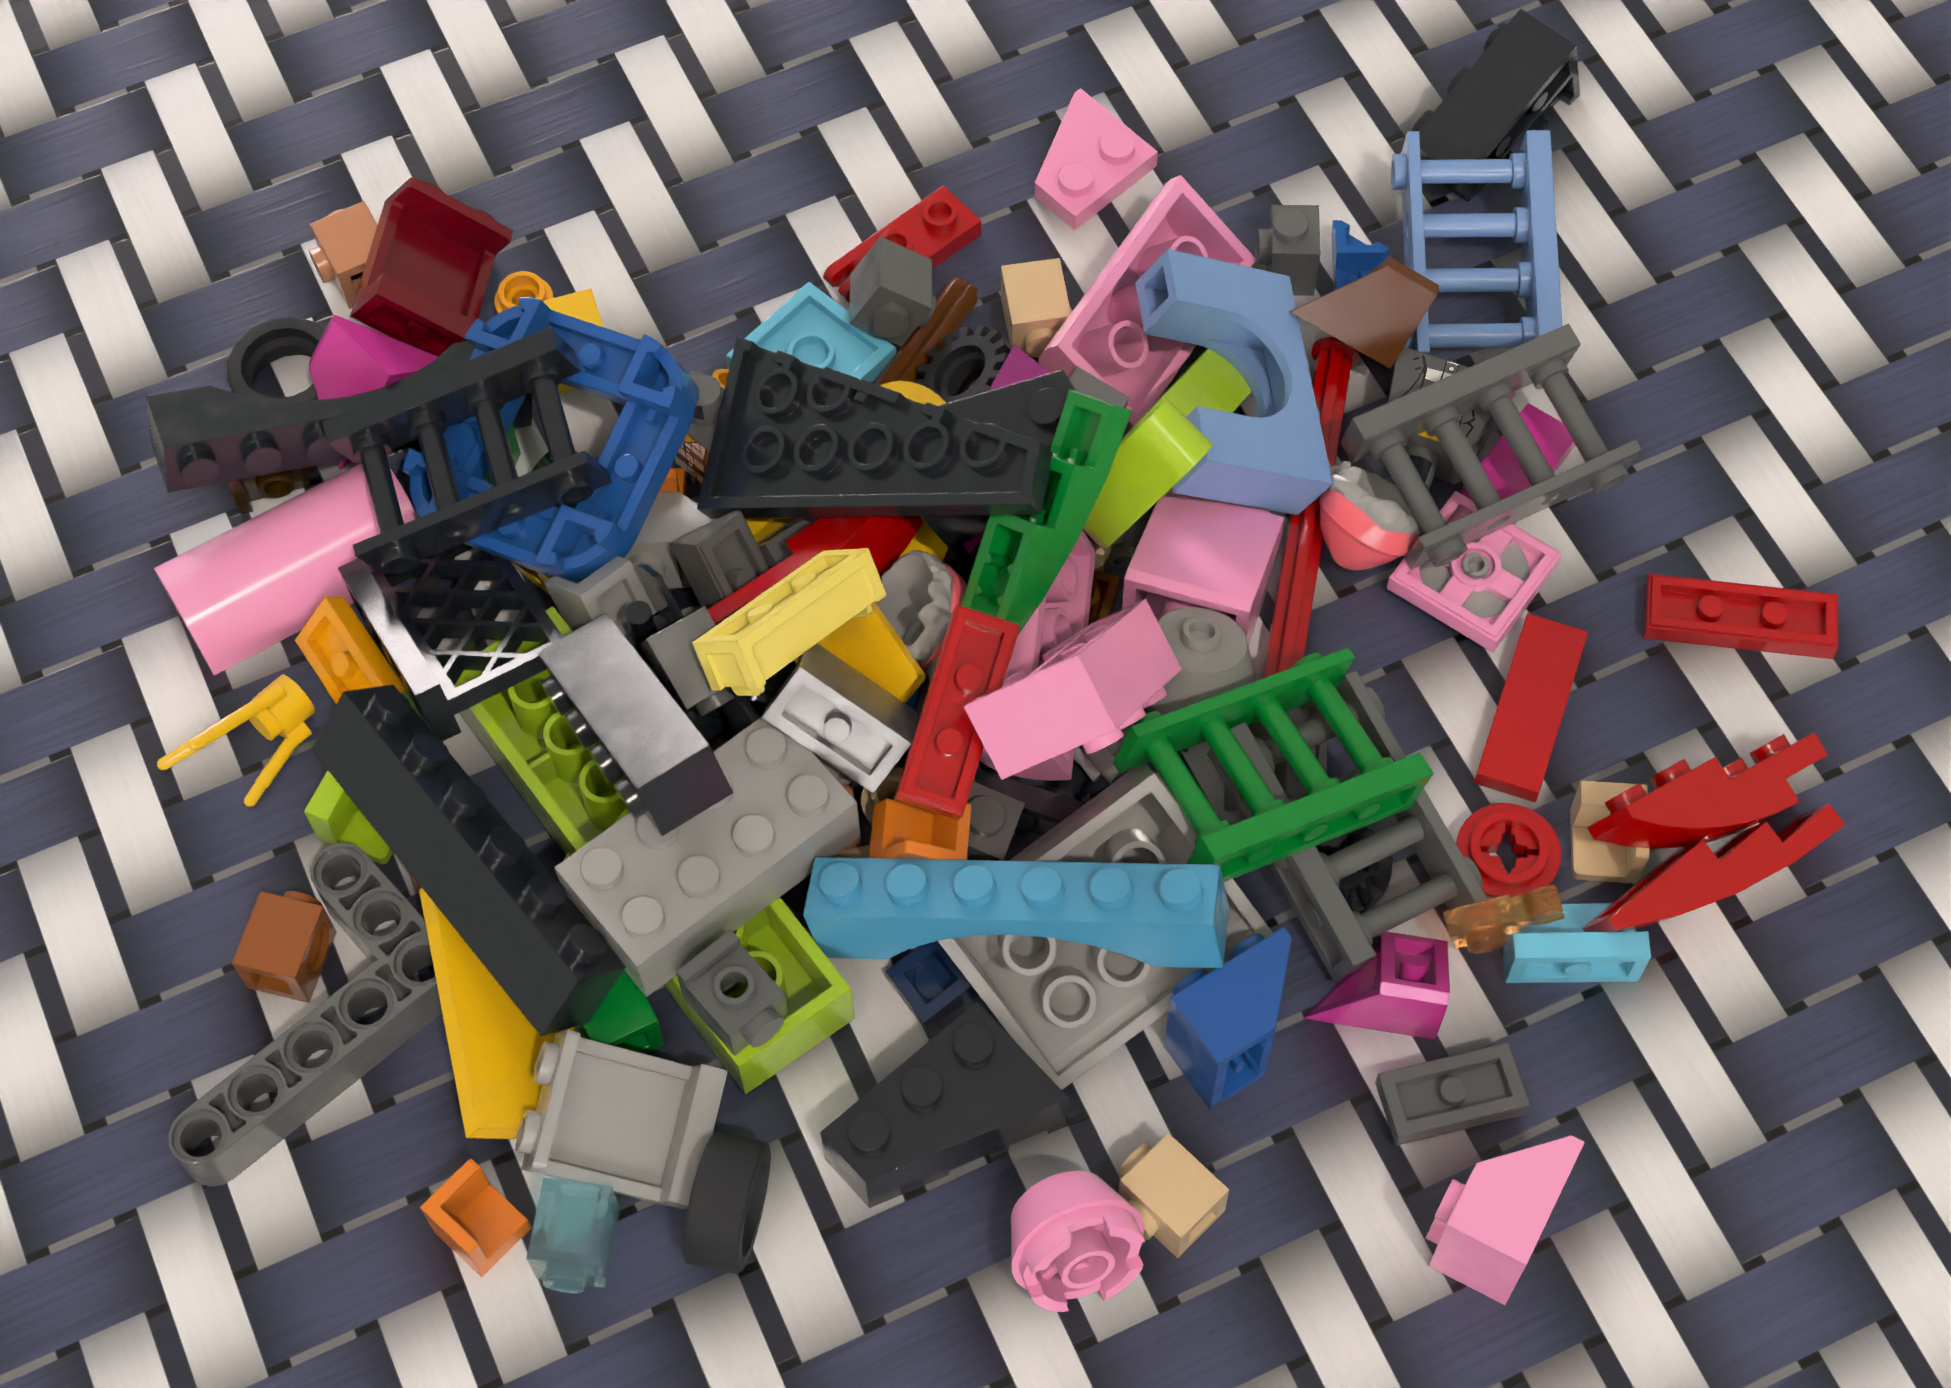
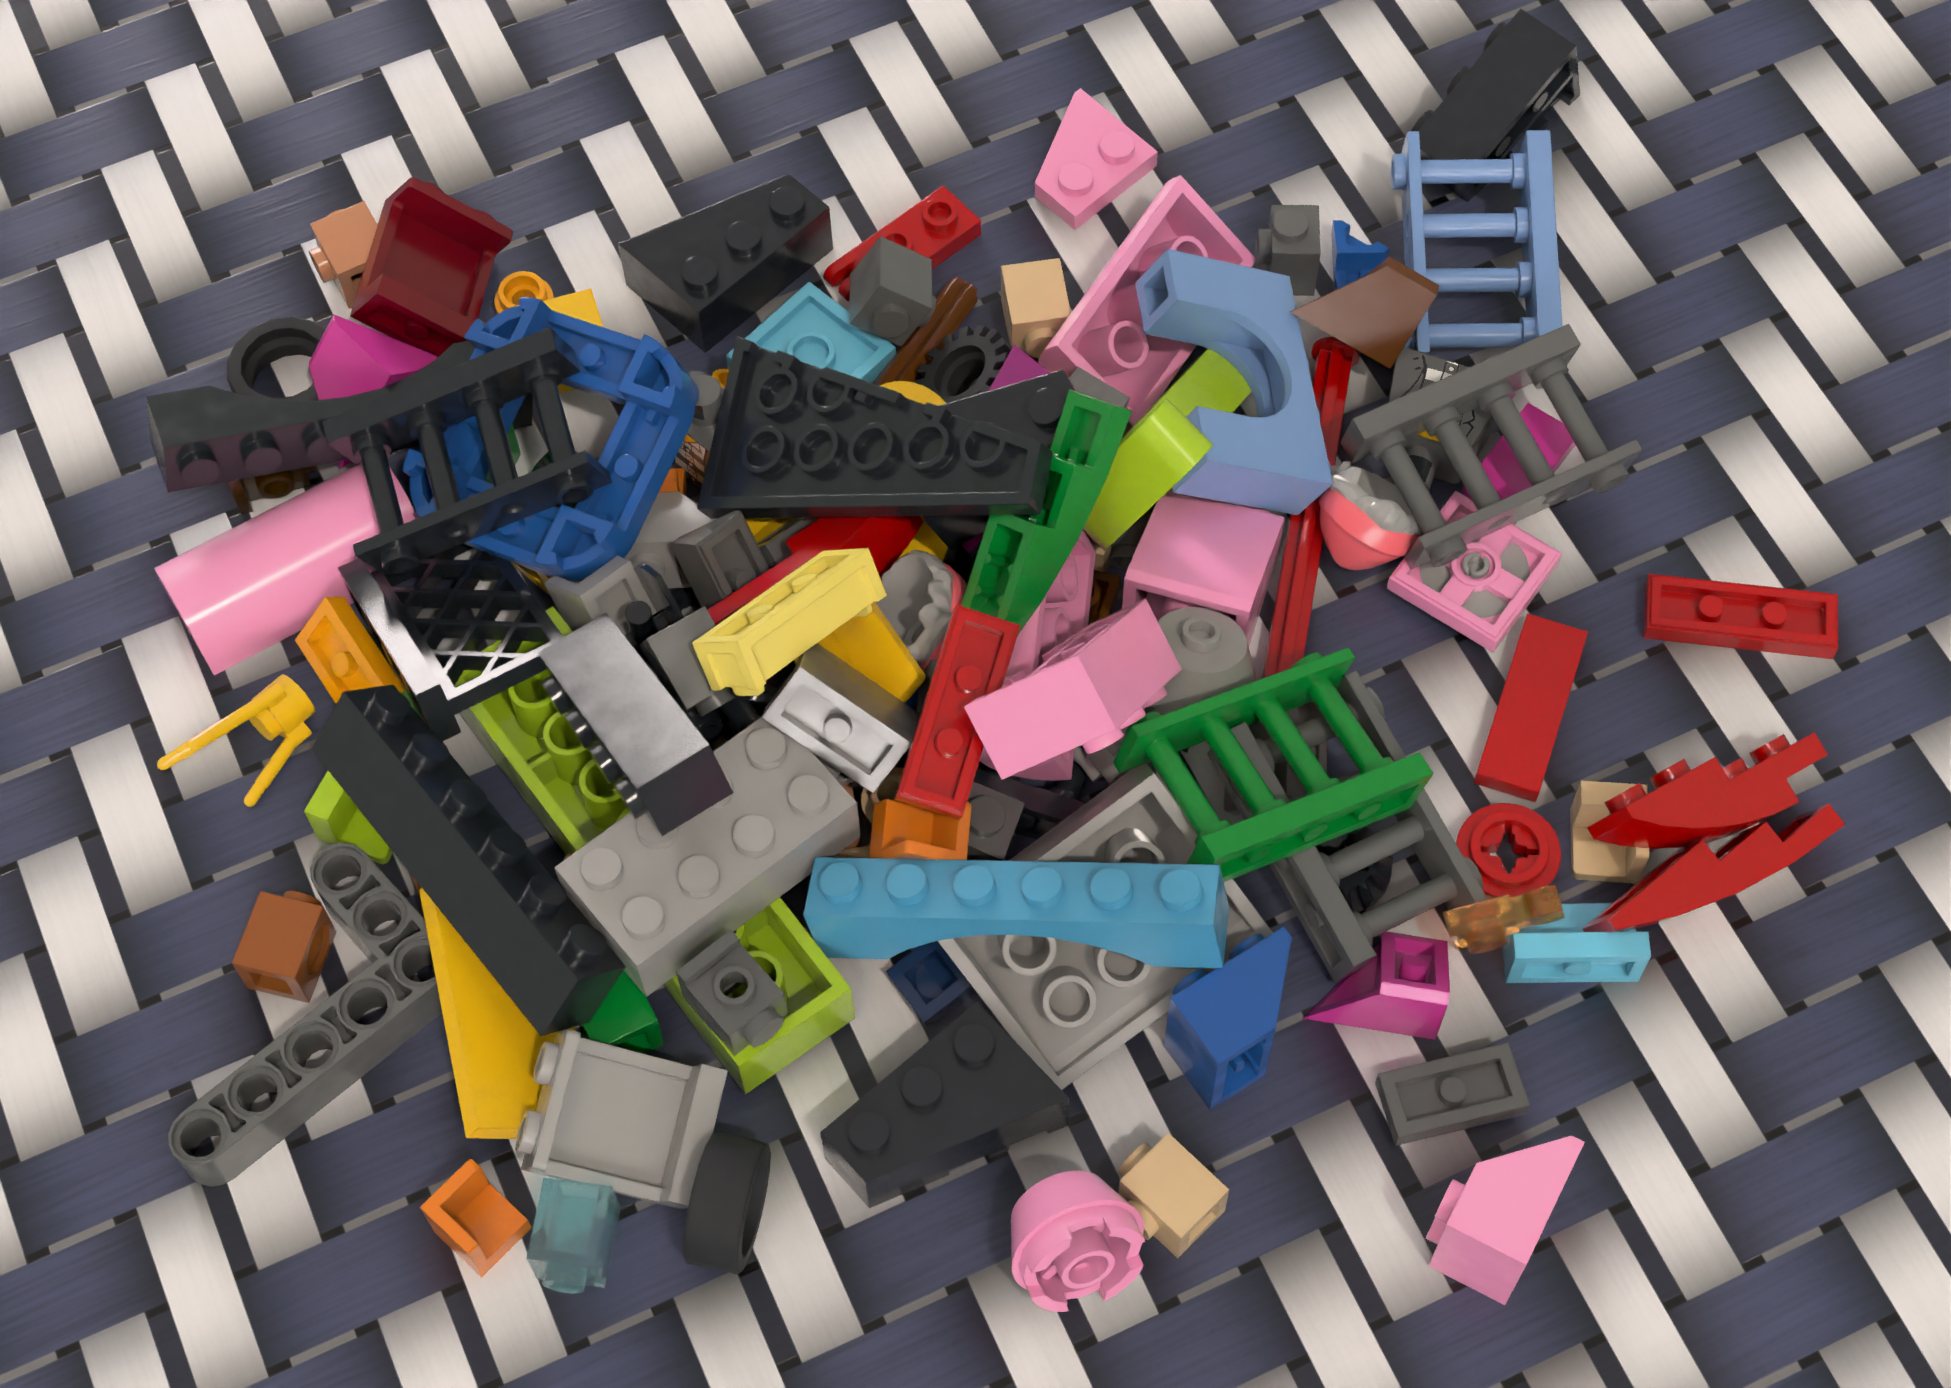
none -> black wedge [618,174,833,353]

